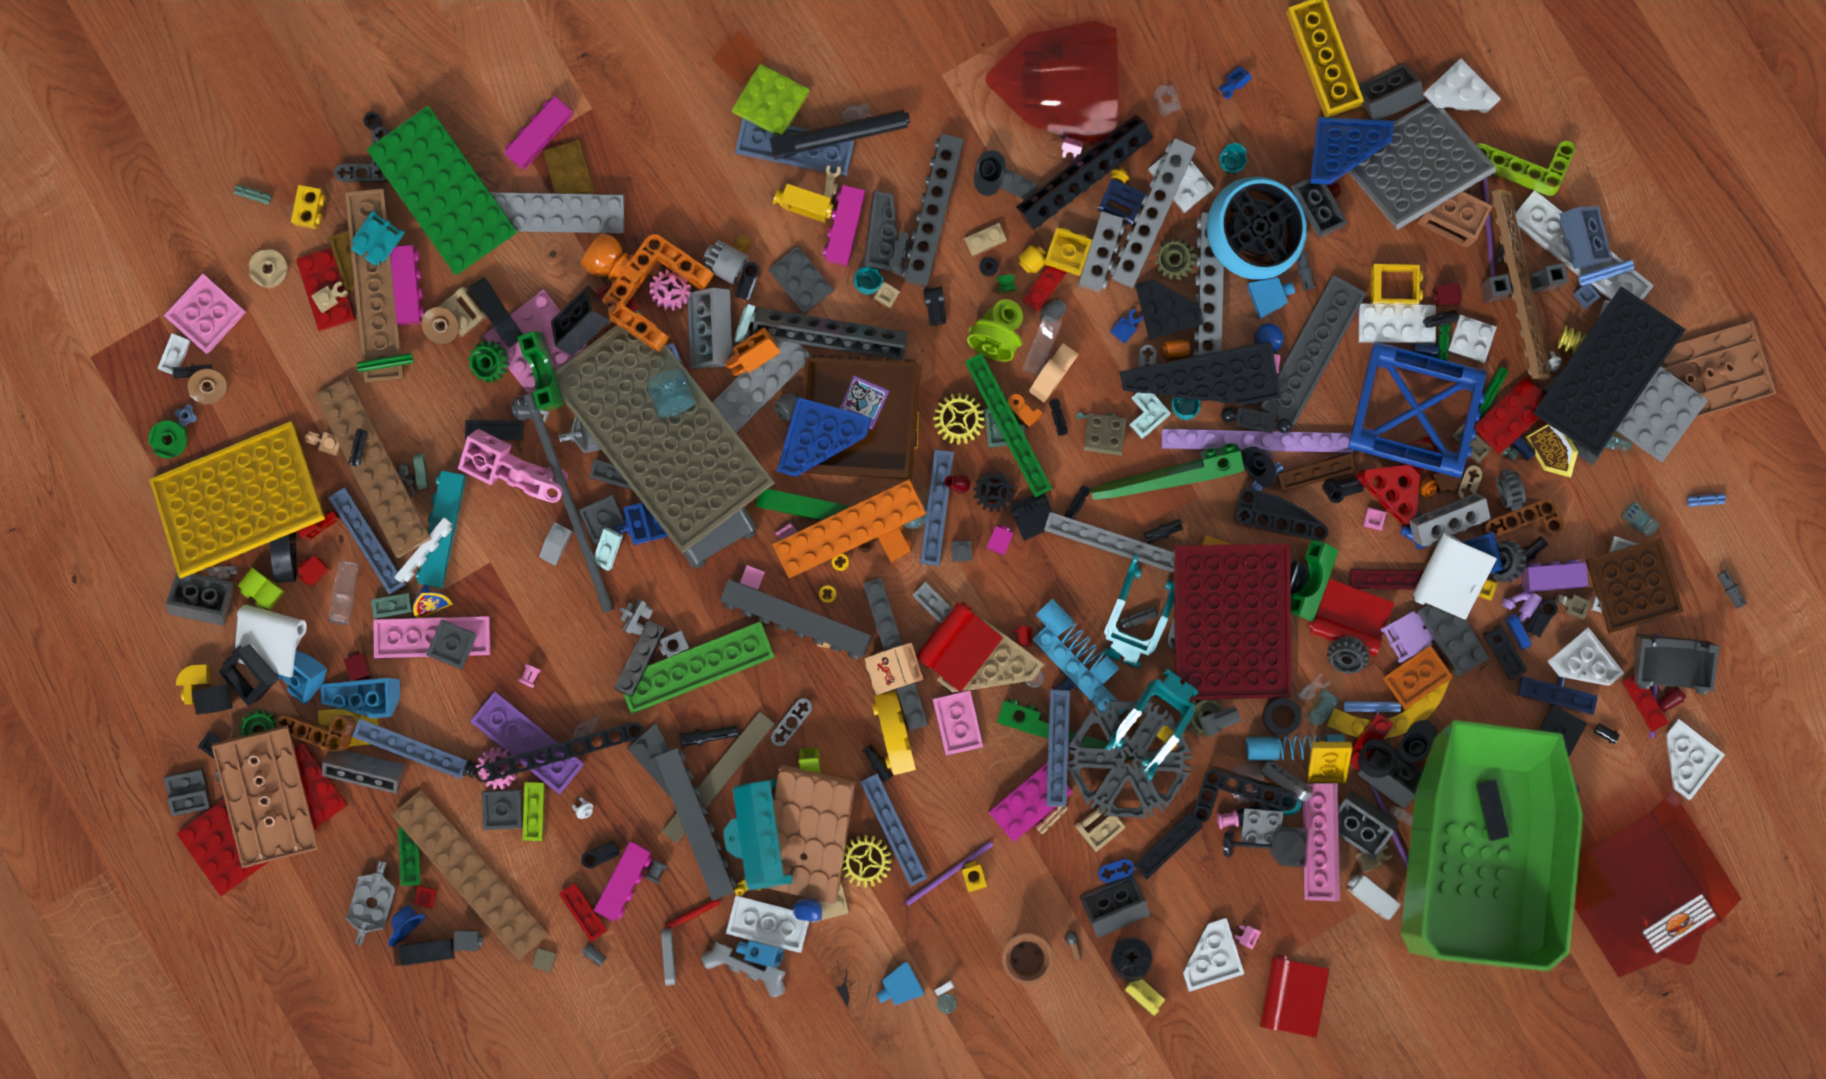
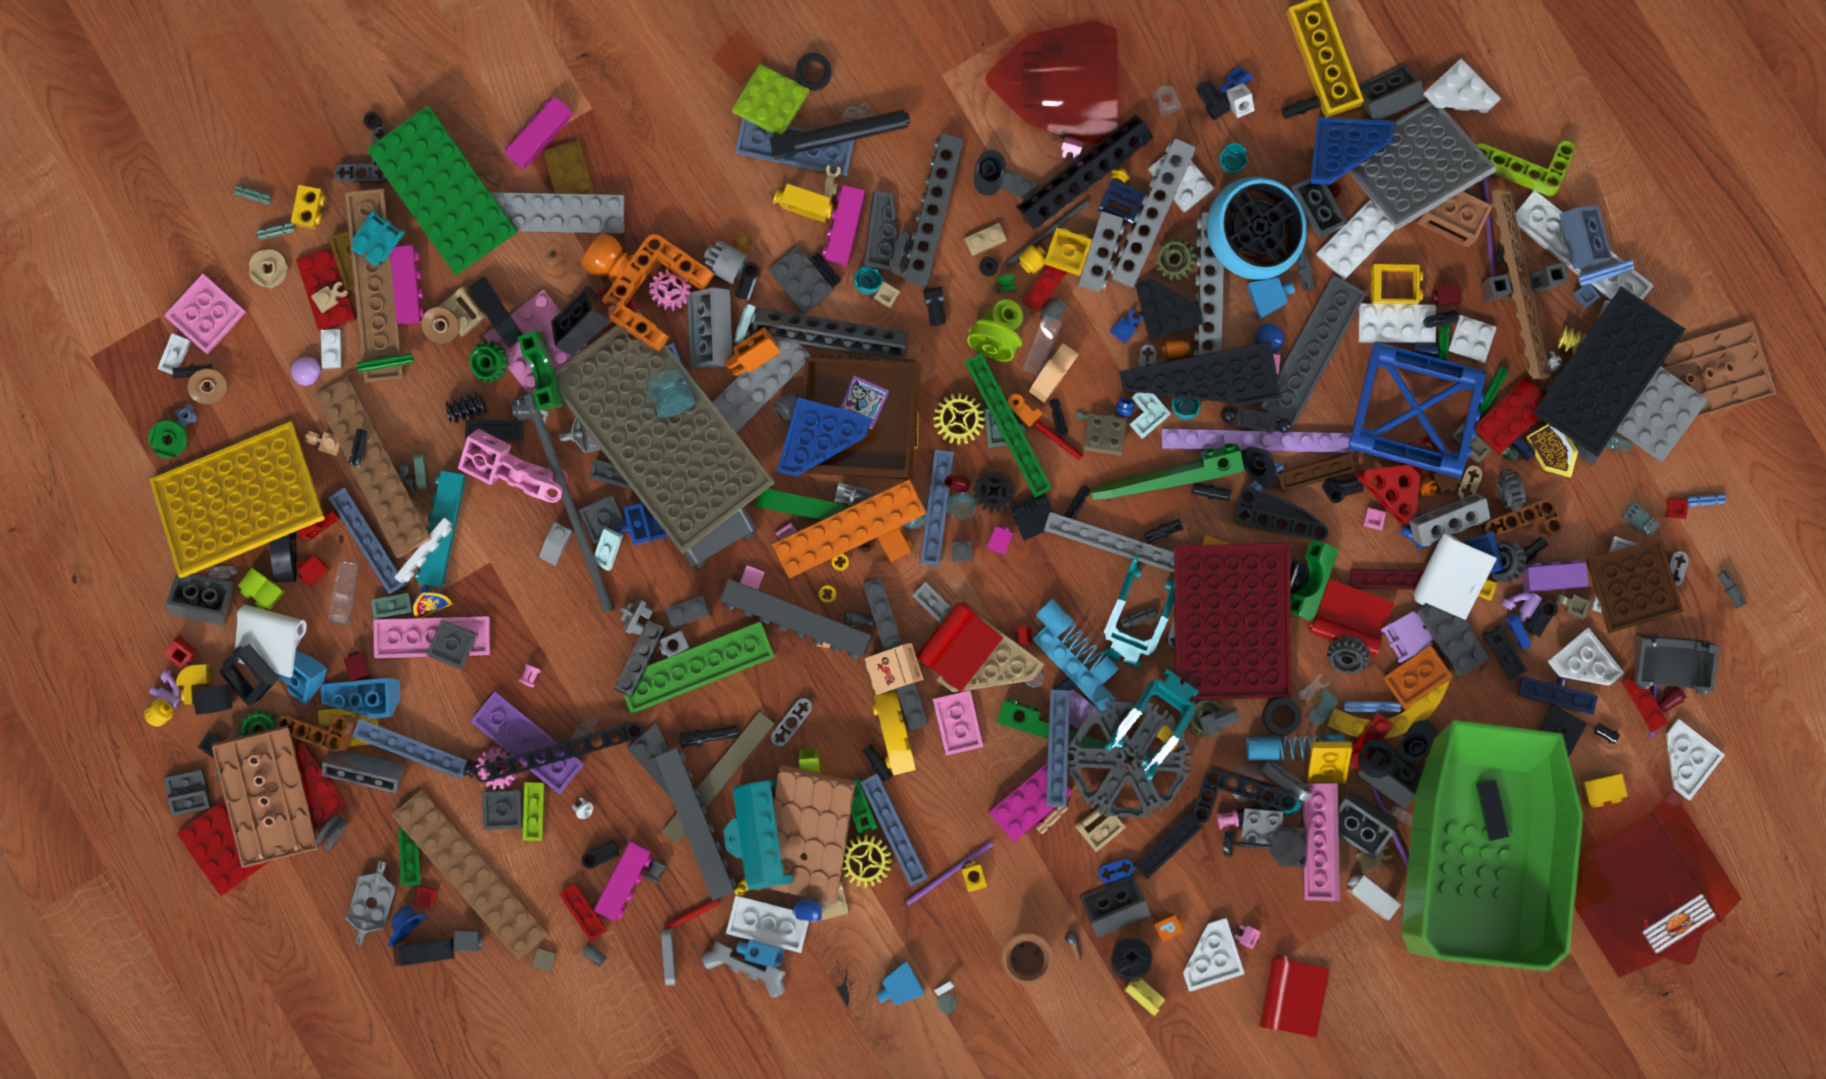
none -> yellow head [144,698,173,727]
none -> lavender plant [149,669,182,710]
none -> red brick [163,635,197,669]
none -> sand green axle [257,222,295,240]
none -> lavender hair [291,356,322,386]
none -> dark grey head [315,814,349,852]
none -> white plate [321,329,342,369]
none -> black piece [445,392,488,424]
none -> dark grey panel [665,596,711,629]
none -> black tyre [795,53,831,91]
none -> black axle [811,253,841,286]
none -> light grey hips [834,483,872,506]
none -> dark grey cone [844,609,873,628]
none -> green plate [851,778,878,835]
none -> clear light blue hair [947,492,977,520]
none -> dark grey axle [1006,200,1089,266]
none -> red bar [1034,420,1084,460]
none -> lavender plate [1069,689,1098,735]
none -> blue plate [1116,398,1135,417]
none -> orange brick [1153,914,1185,942]
none -> black pin [1191,483,1231,502]
none -> black piece [1195,80,1230,120]
none -> white brick [1226,83,1255,118]
none -> black pin [1281,96,1321,120]
none -> white plate [1316,200,1395,280]
none -> yellow brick [1580,774,1628,808]
none -> red tile [1666,498,1688,519]
none -> light grey beam [1669,551,1689,586]

